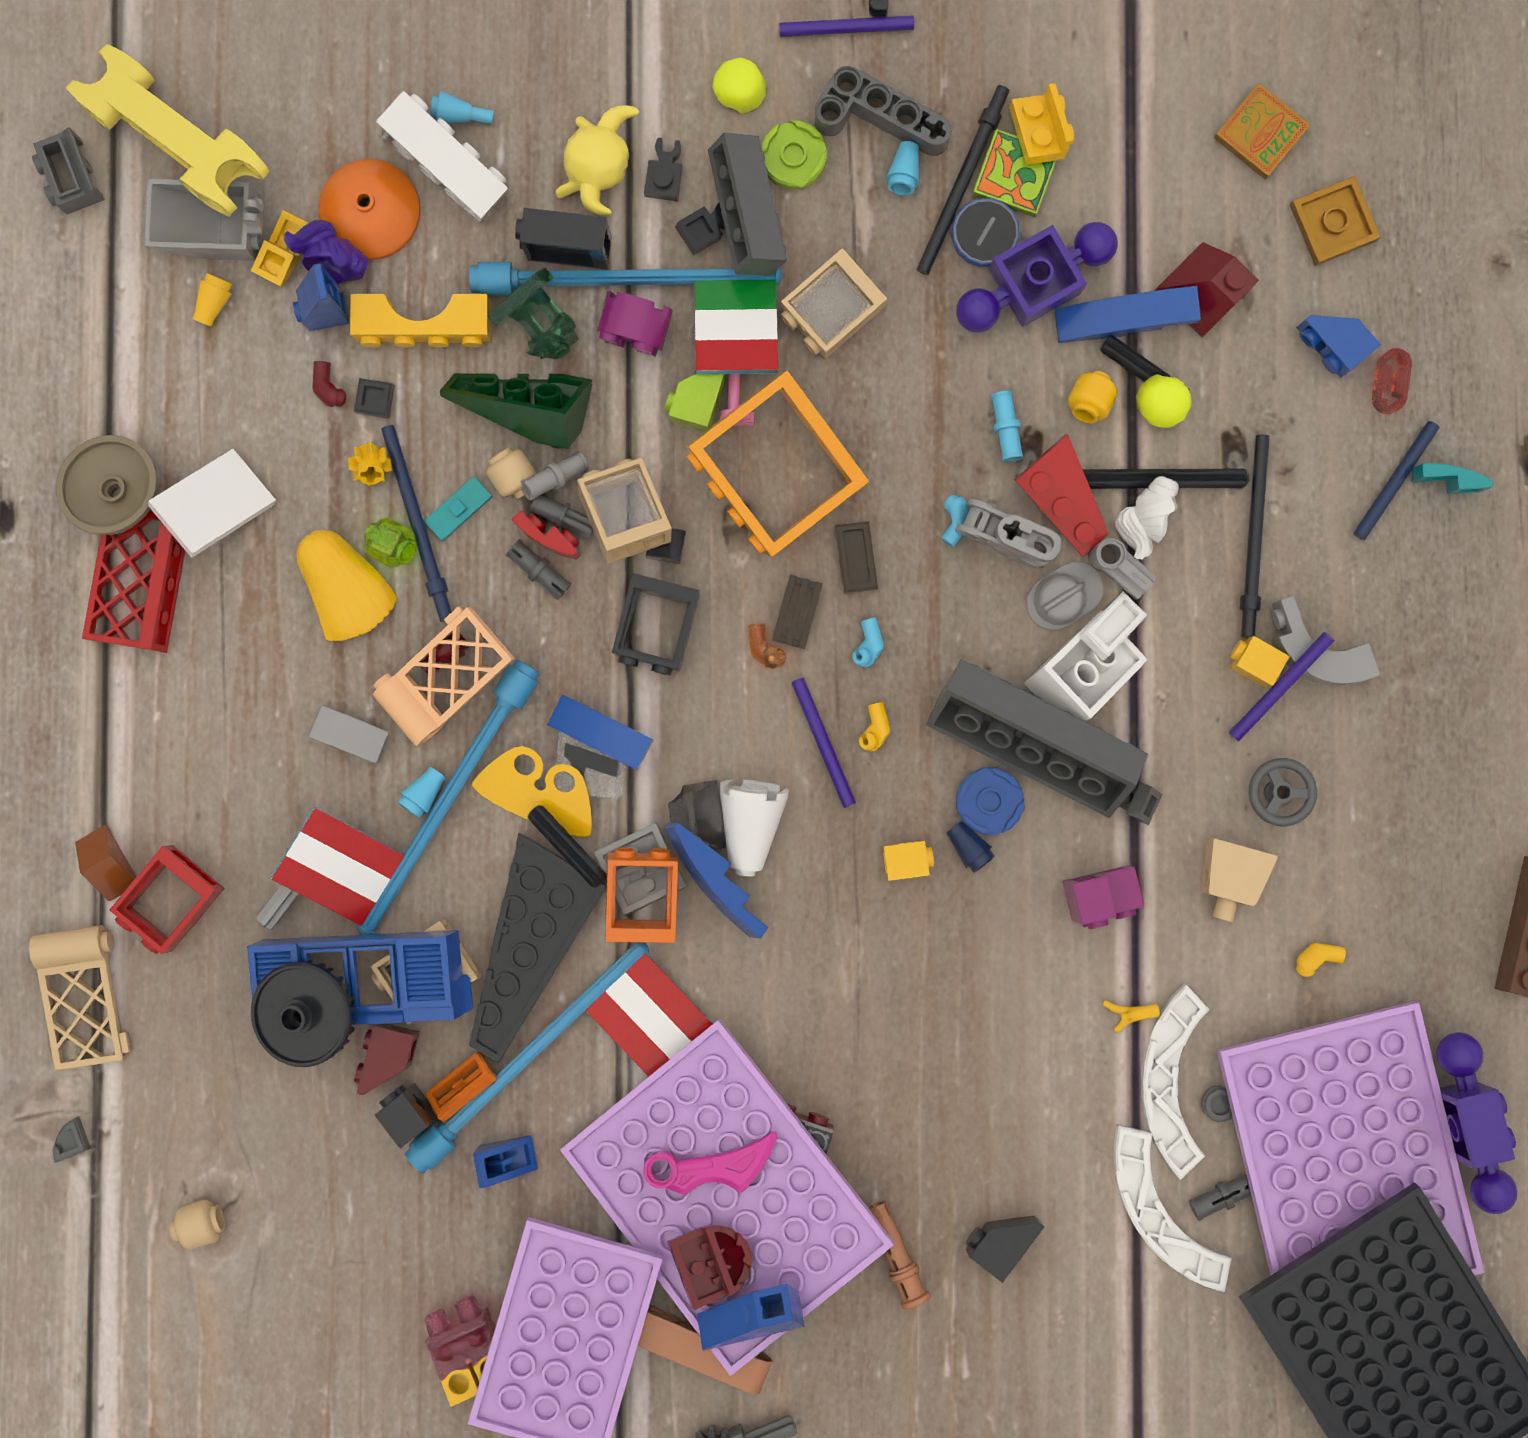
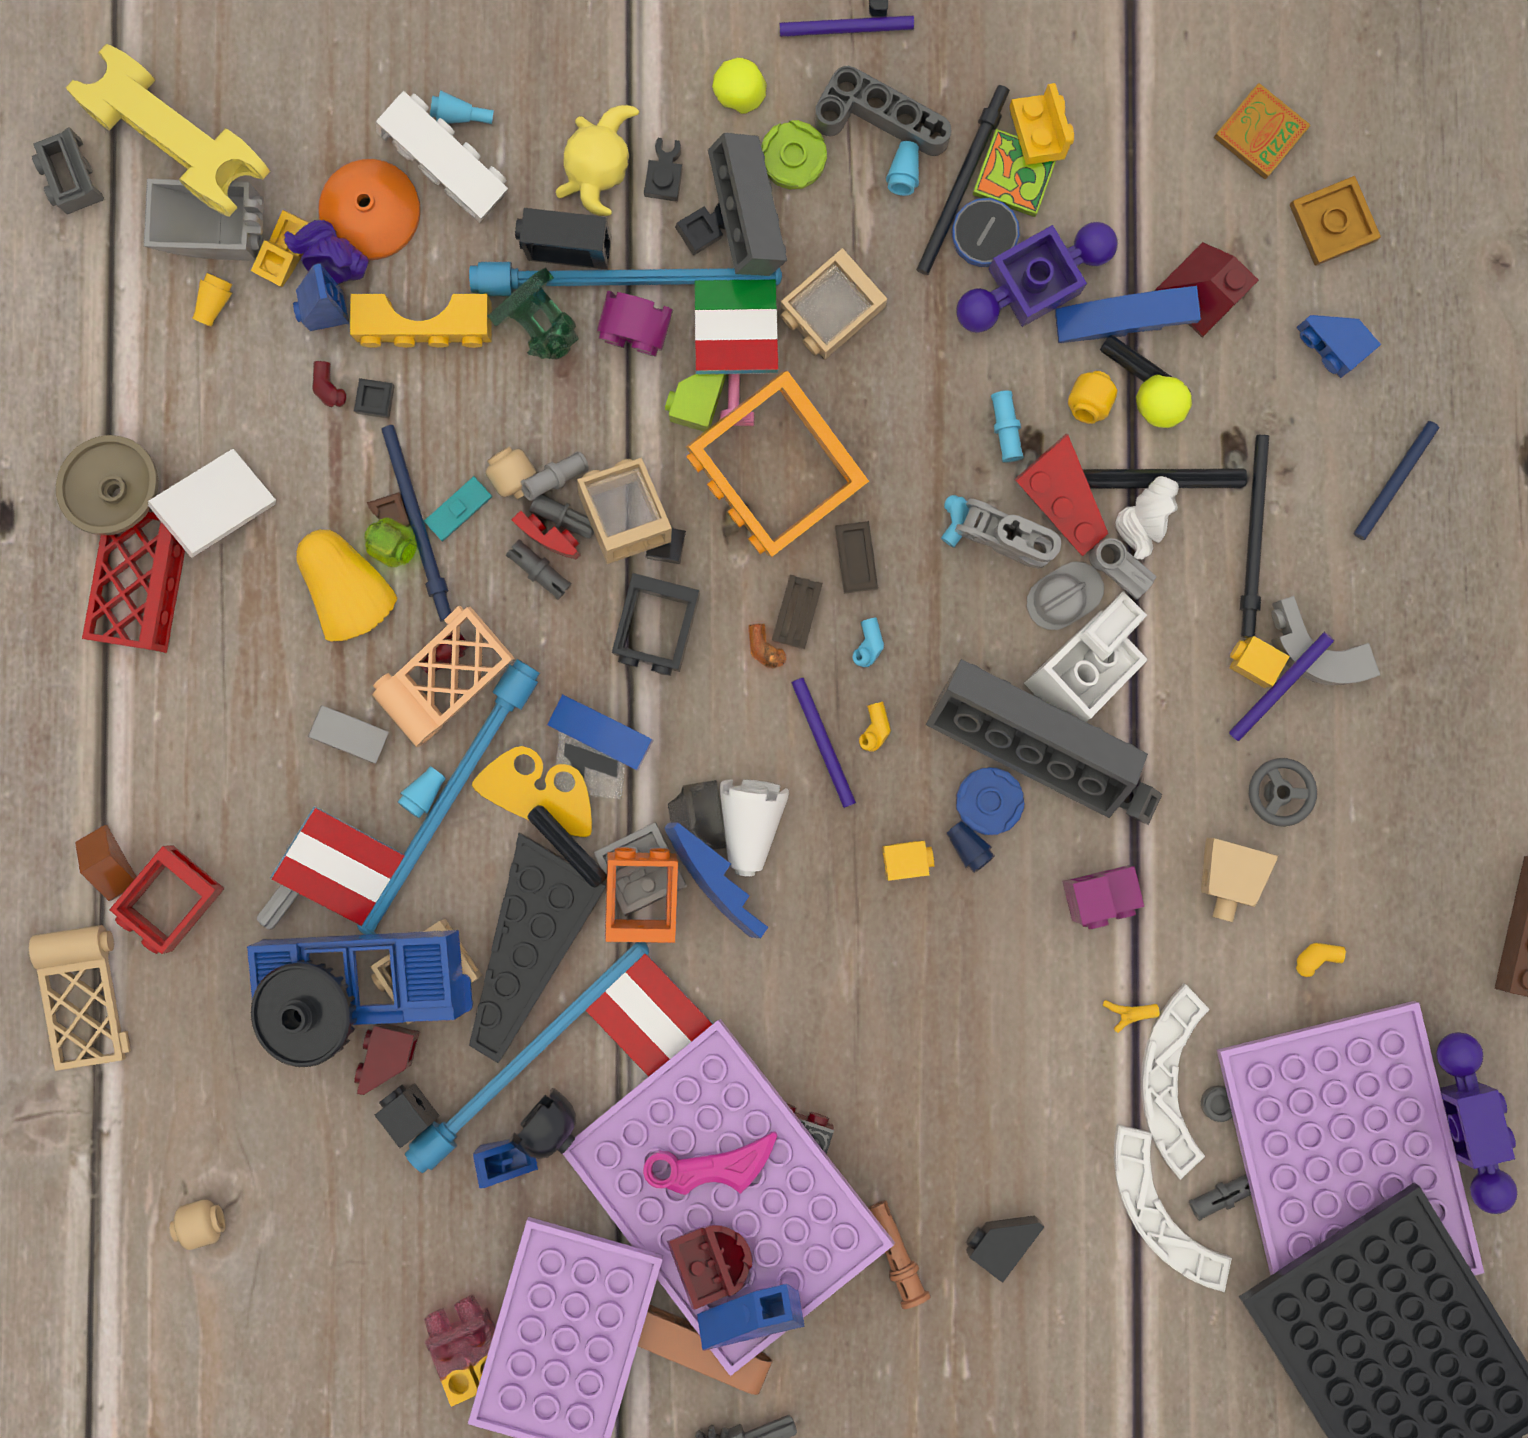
dark grey tile [53,1117,91,1163] -> none
yellow gear [348,442,392,486] -> none
orange tile [425,1051,498,1122] -> none
dark green wedge [440,373,592,449] -> none
clear red beam [1372,348,1412,414] -> none
teal slope [1412,463,1493,494] -> none
none -> reddish brown tile [367,492,411,527]
none -> black cylinder [509,1088,576,1159]

